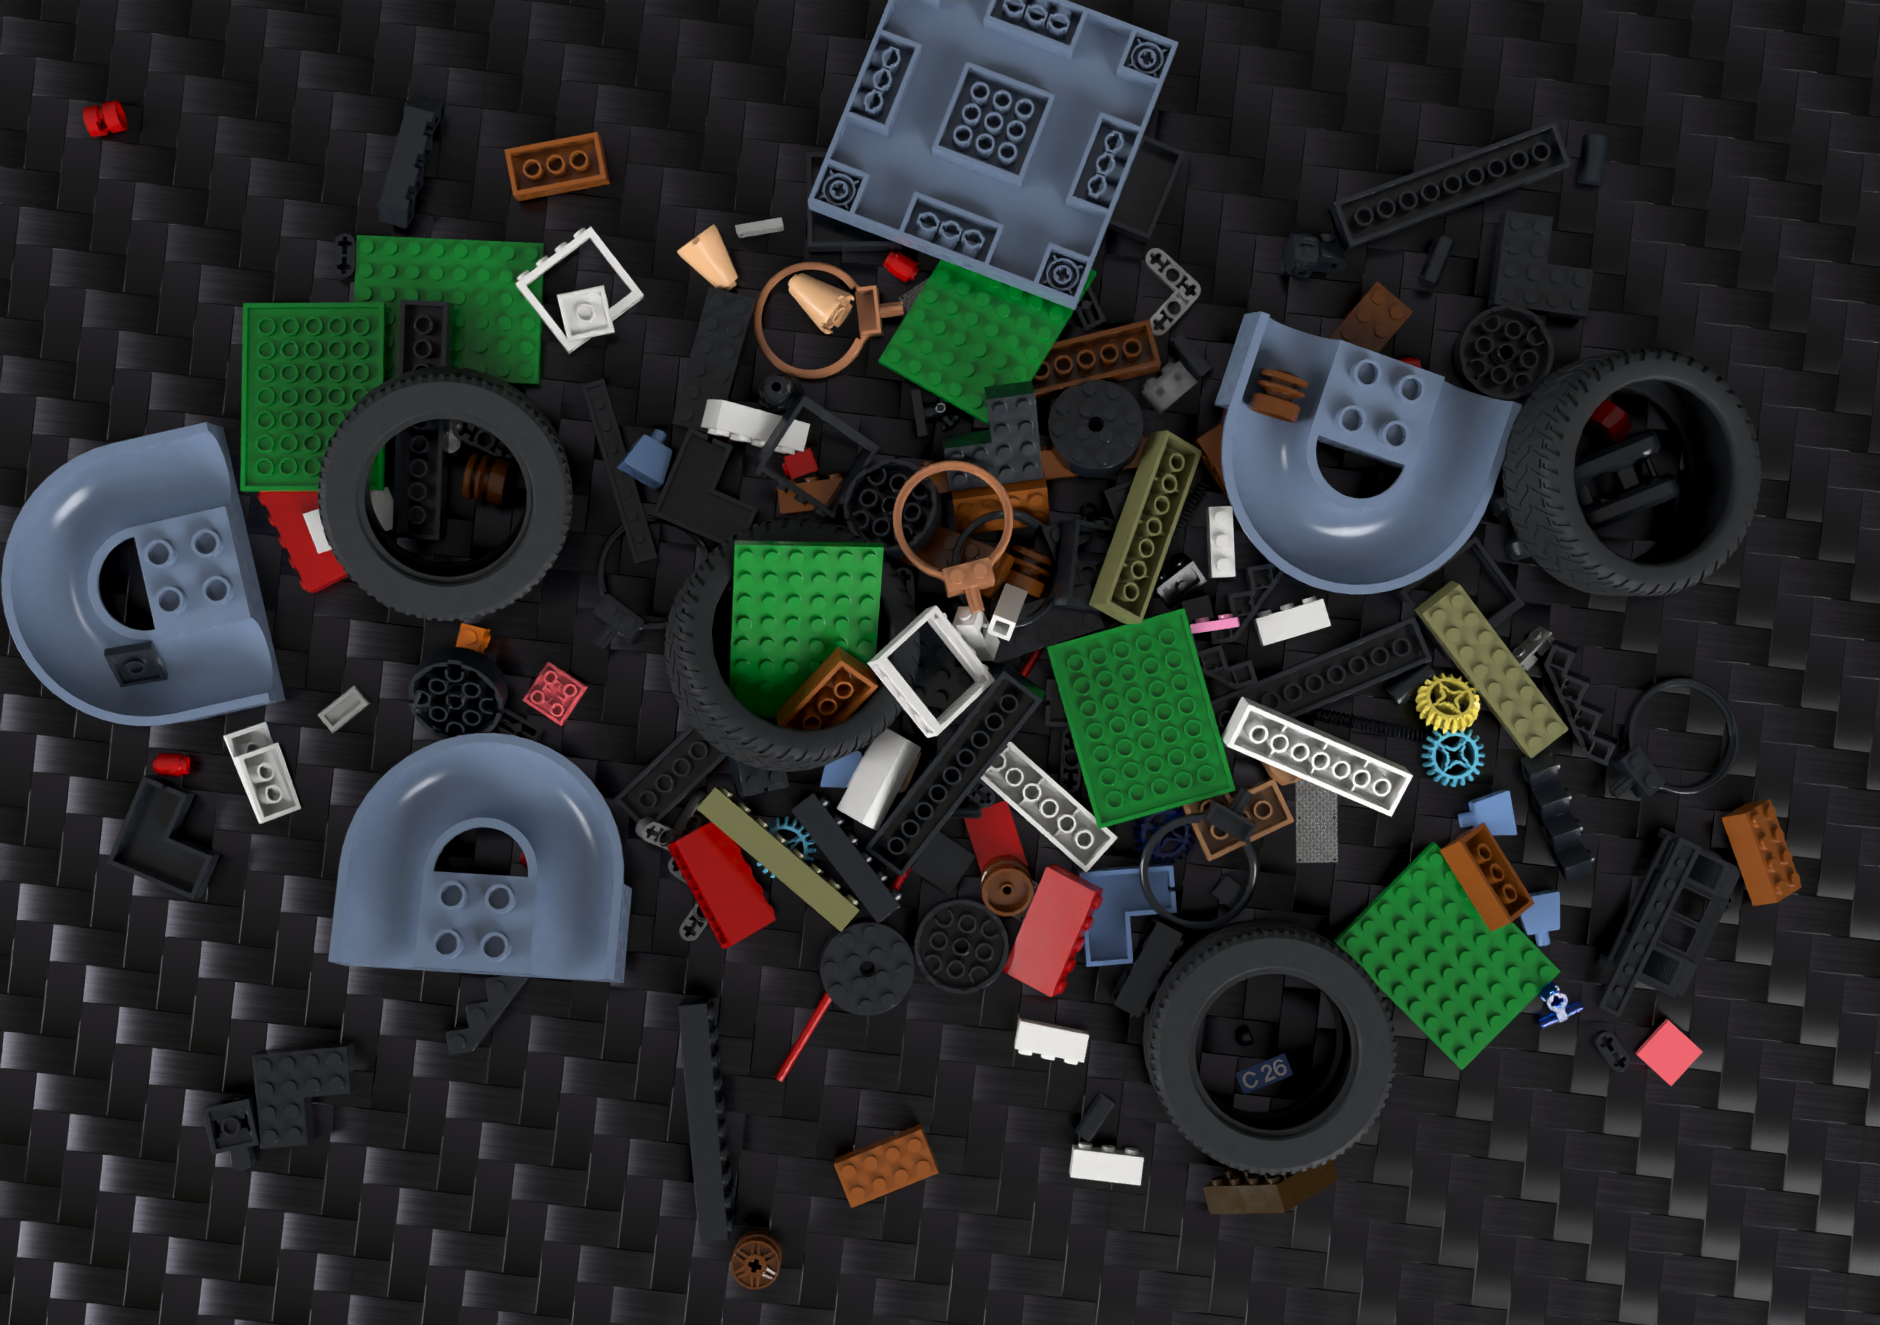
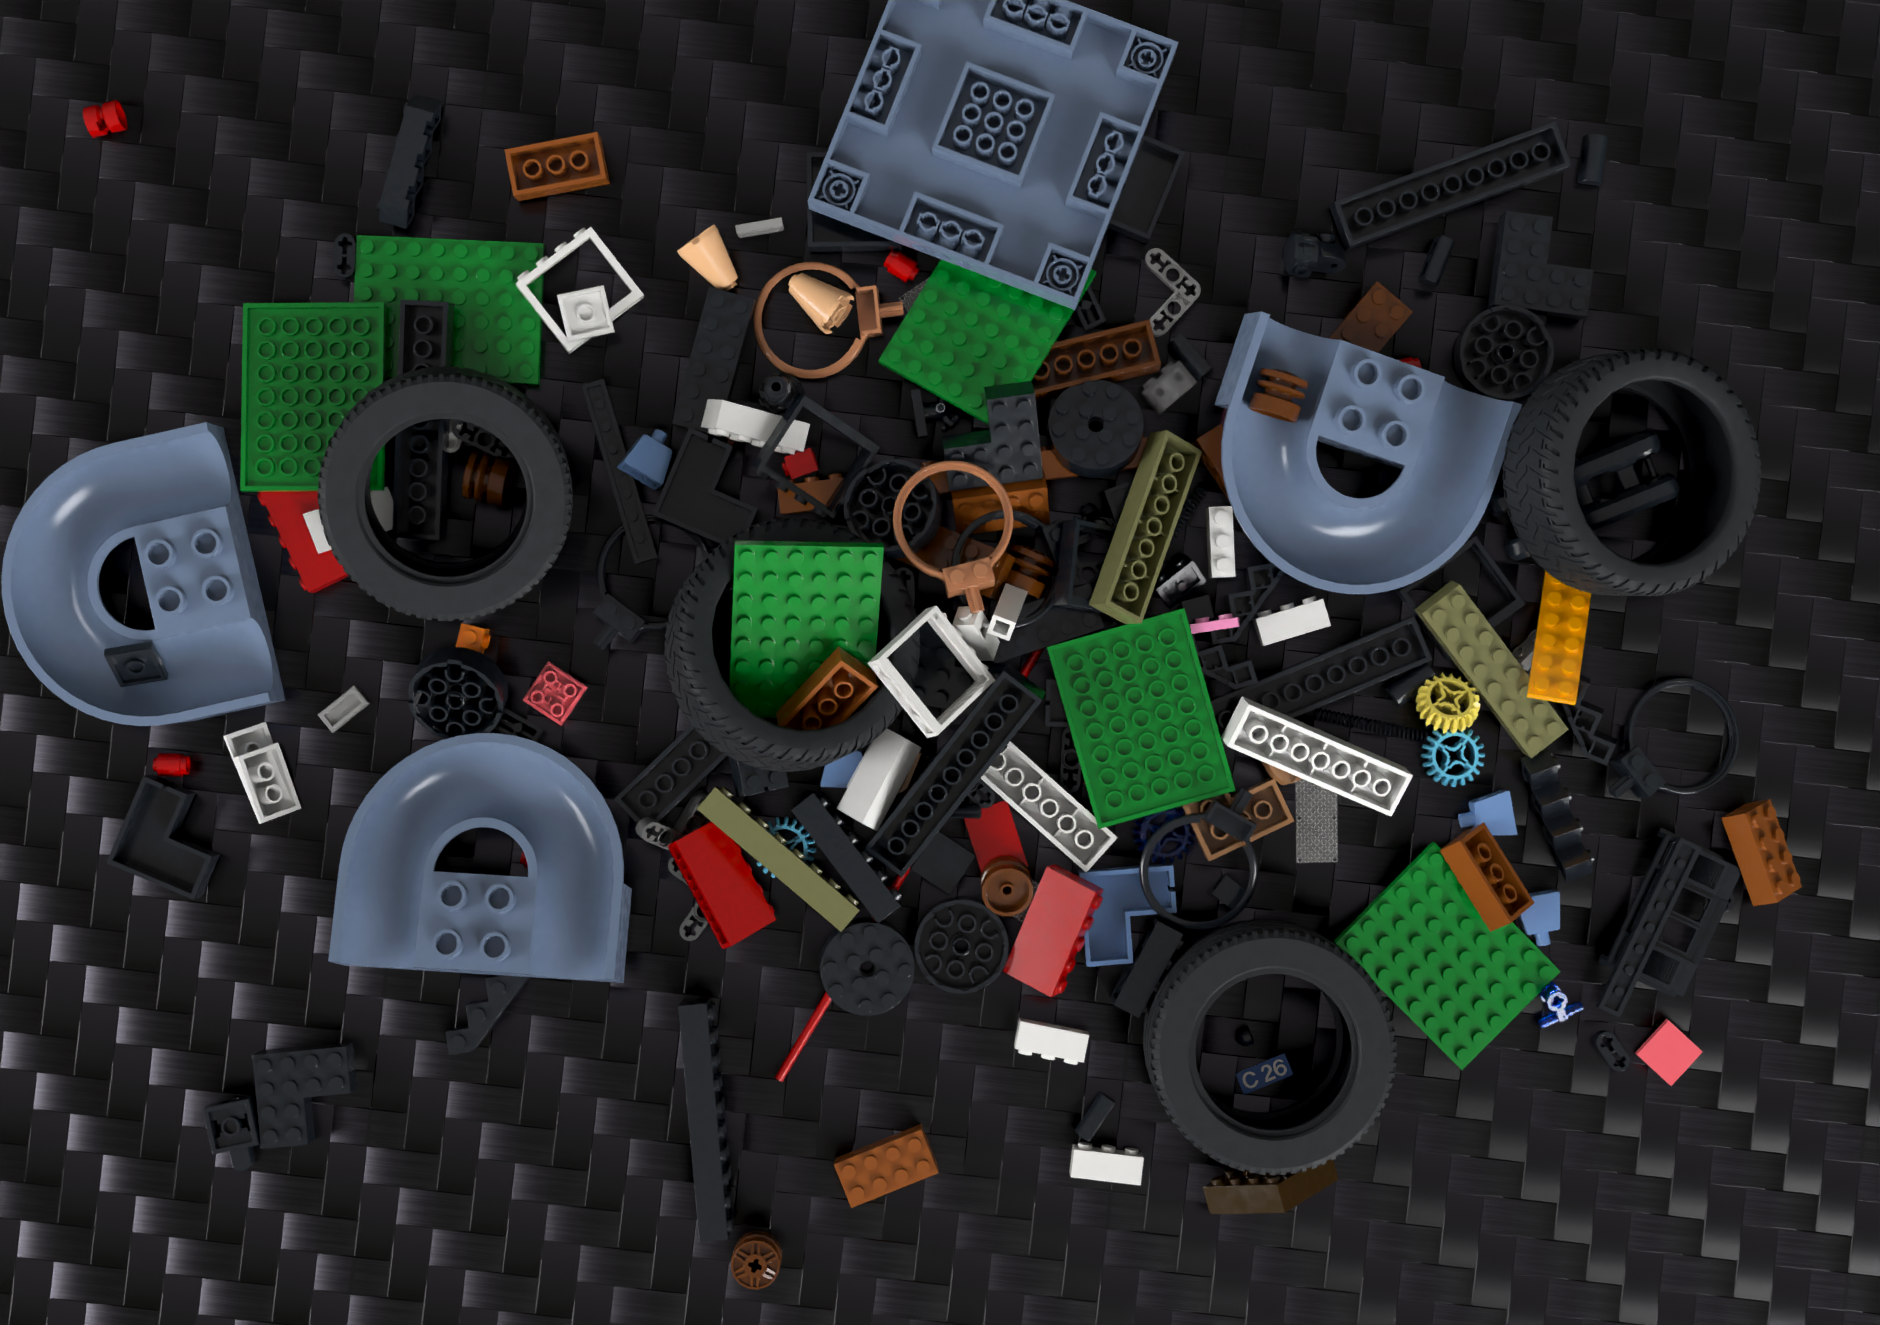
red brick [1587,399,1632,443] -> none
none -> light orange plate [1527,571,1591,705]

